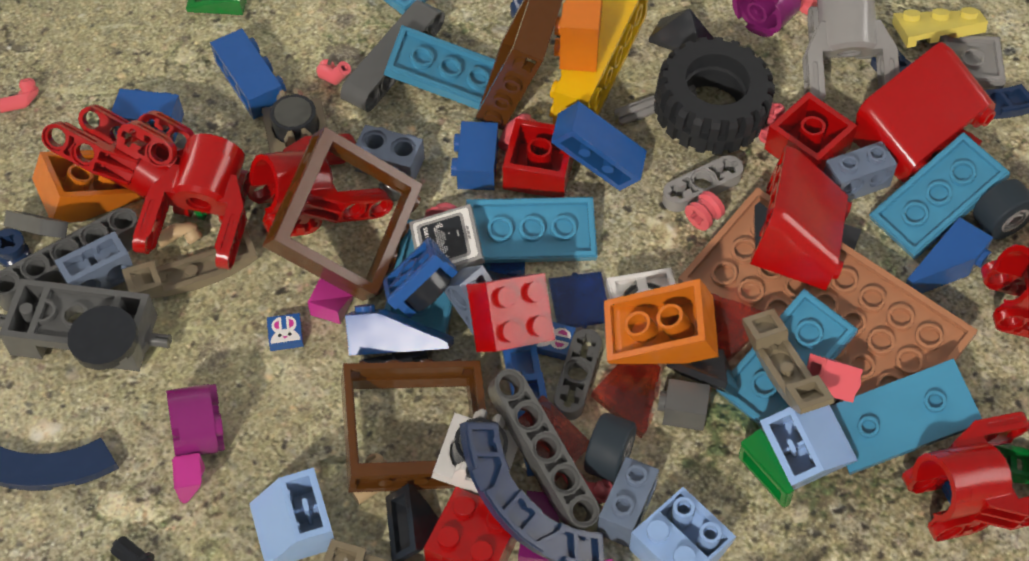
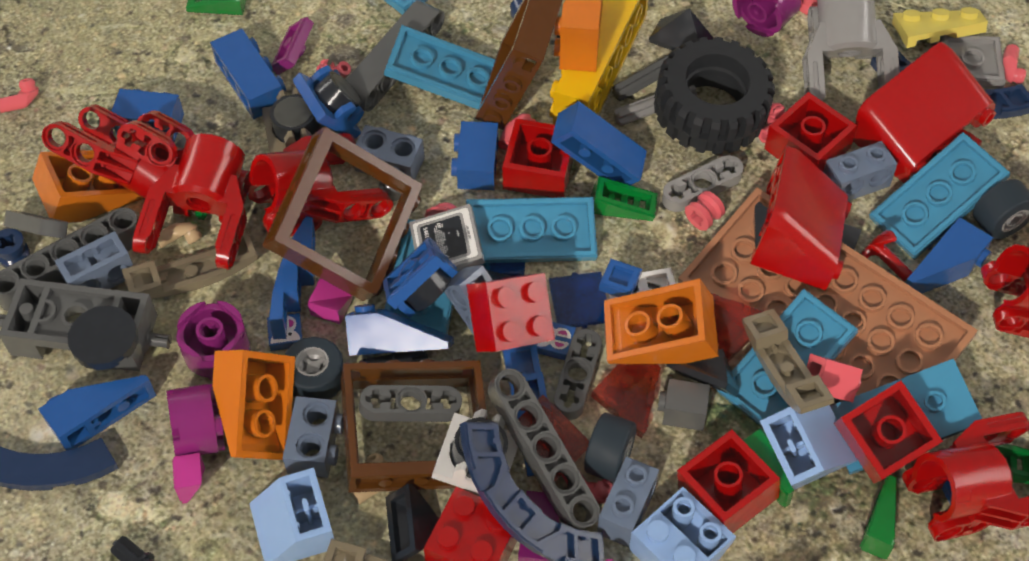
none -> blue slope [38,375,156,450]
none -> magenta brick [176,301,251,381]
none -> orange slope [212,350,295,460]
none -> blue slope [269,216,316,340]
none -> magenta plate [271,17,314,75]
none -> sand blue brick [282,396,344,478]
none -> black wheel [285,337,344,399]
none -> blue piece [293,65,364,139]
none -> dark grey beam [359,385,462,422]
none -> green slope [591,176,658,221]
none -> blue tile [599,258,642,297]
none -> dark grey axle [612,48,680,101]
none -> red brick [677,429,780,533]
none -> red brick [834,380,943,484]
none -> green slope [859,475,897,559]
none -> red plant [860,230,913,281]
none -> coral arm [1003,44,1027,84]

